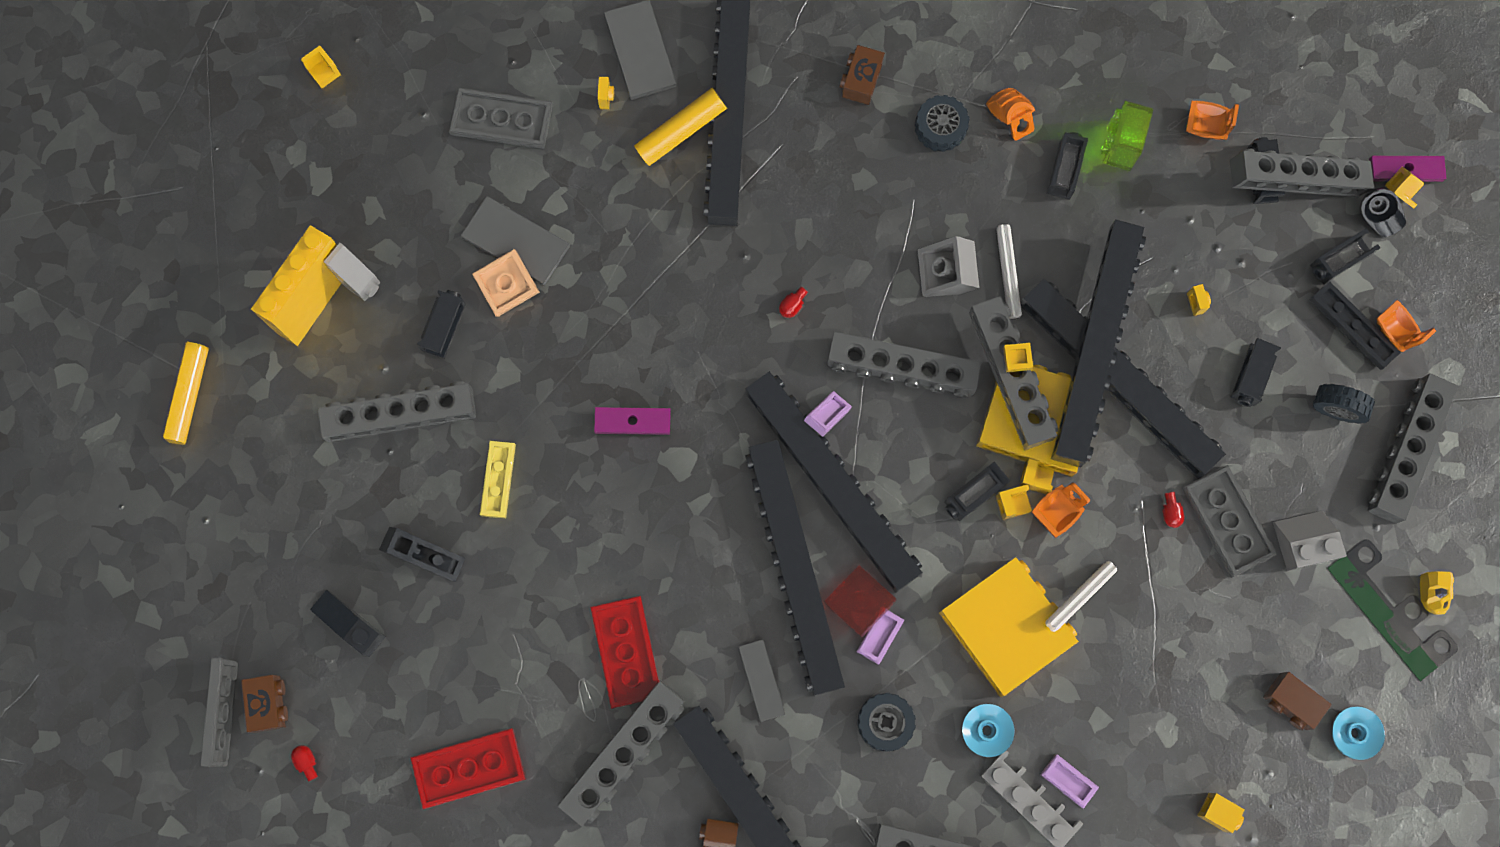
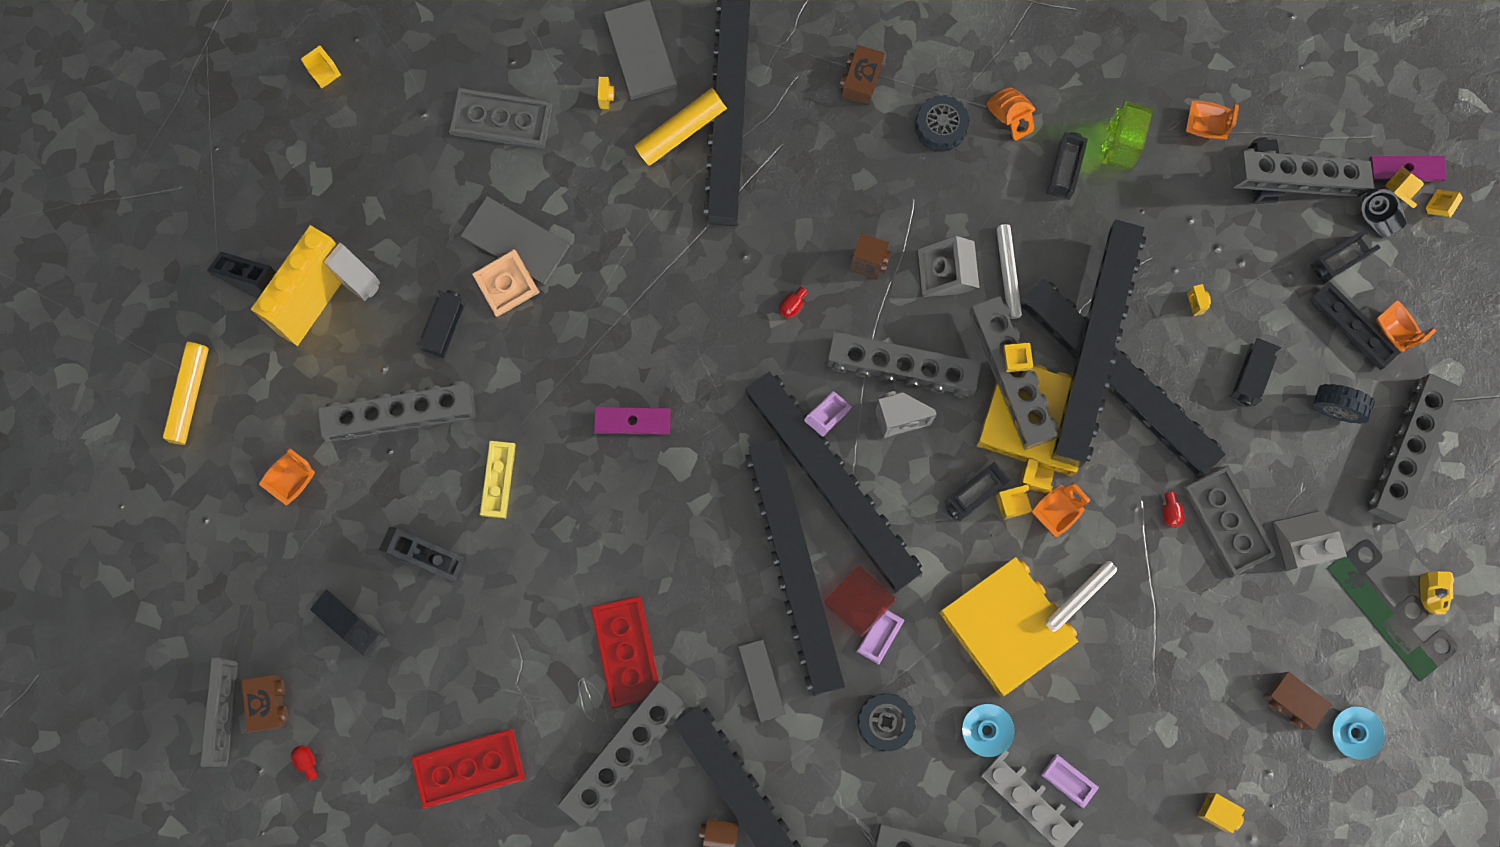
none -> black slope [207,252,277,298]
none -> orange piece [259,448,315,506]
none -> reddish brown brick [850,233,891,280]
none -> light grey slope [875,391,937,438]
none -> yellow plate [1426,189,1463,217]

